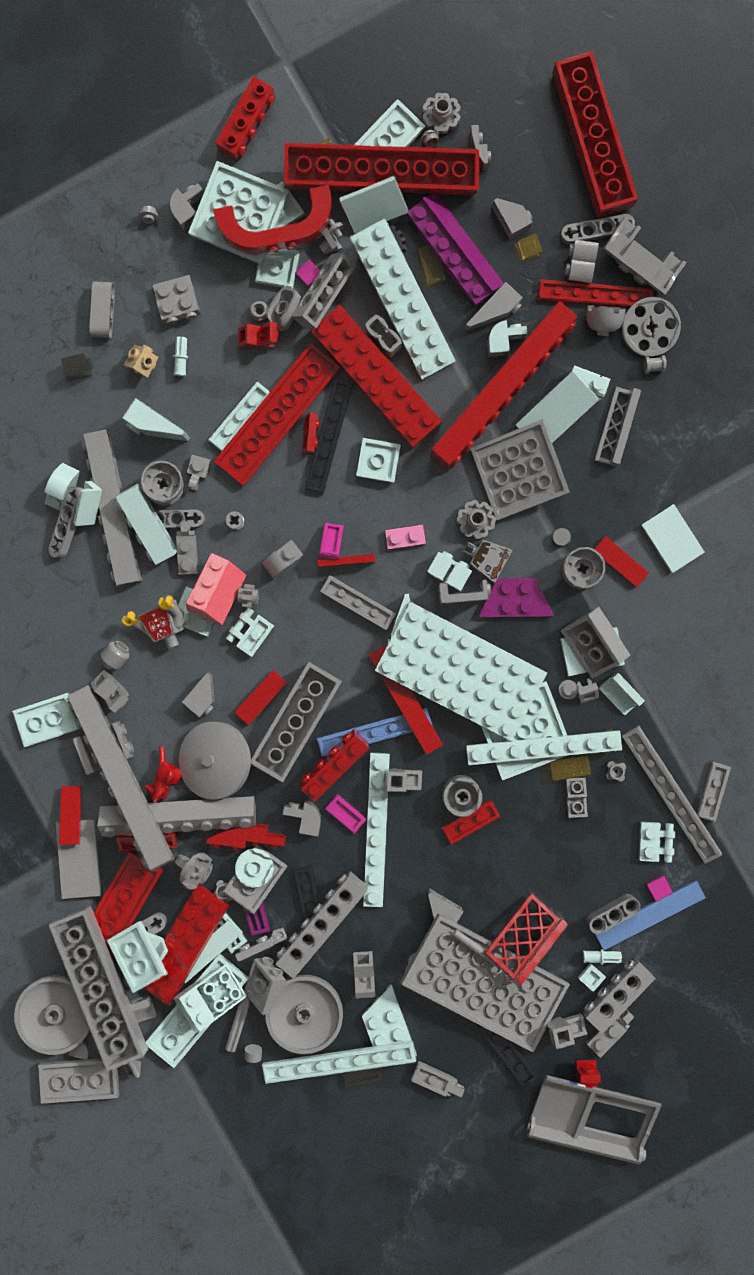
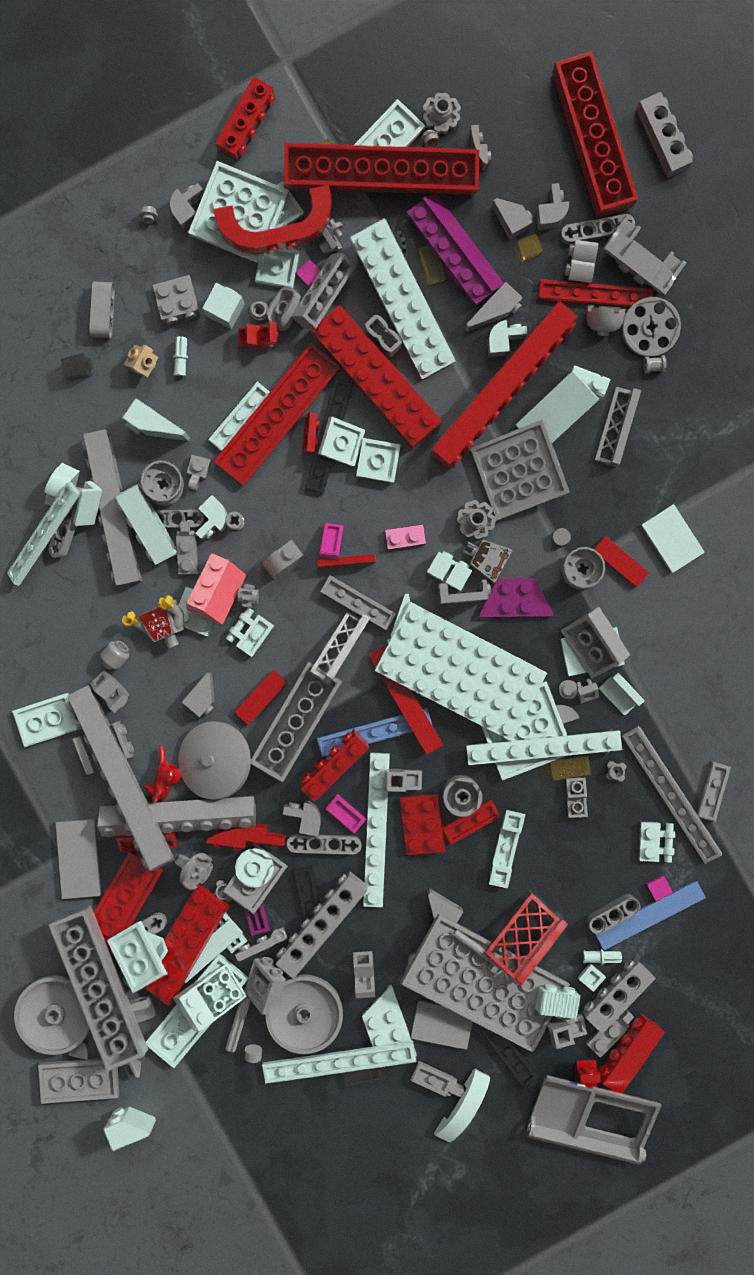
red tile [59,786,82,845] -> none
light aqua tile [340,176,408,233] -> none
none -> light aqua tile [7,482,80,586]
none -> light aqua slope [104,1107,156,1151]
none -> light aqua brick [196,495,227,540]
none -> light aqua head [202,283,245,329]
none -> light grey beam [287,834,362,855]
none -> fence [310,611,370,685]
none -> light aqua plate [318,417,365,467]
none -> red plate [400,794,445,855]
none -> light grey tile [411,999,473,1050]
none -> light aqua slope [434,1068,490,1142]
none -> light aqua slope [489,810,525,888]
none -> light aqua brick [535,984,580,1019]
none -> light grey brick [536,183,569,230]
none -> light grey tile [556,705,579,724]
none -> red brick [599,1013,665,1093]
none -> light grey brick [636,92,693,178]

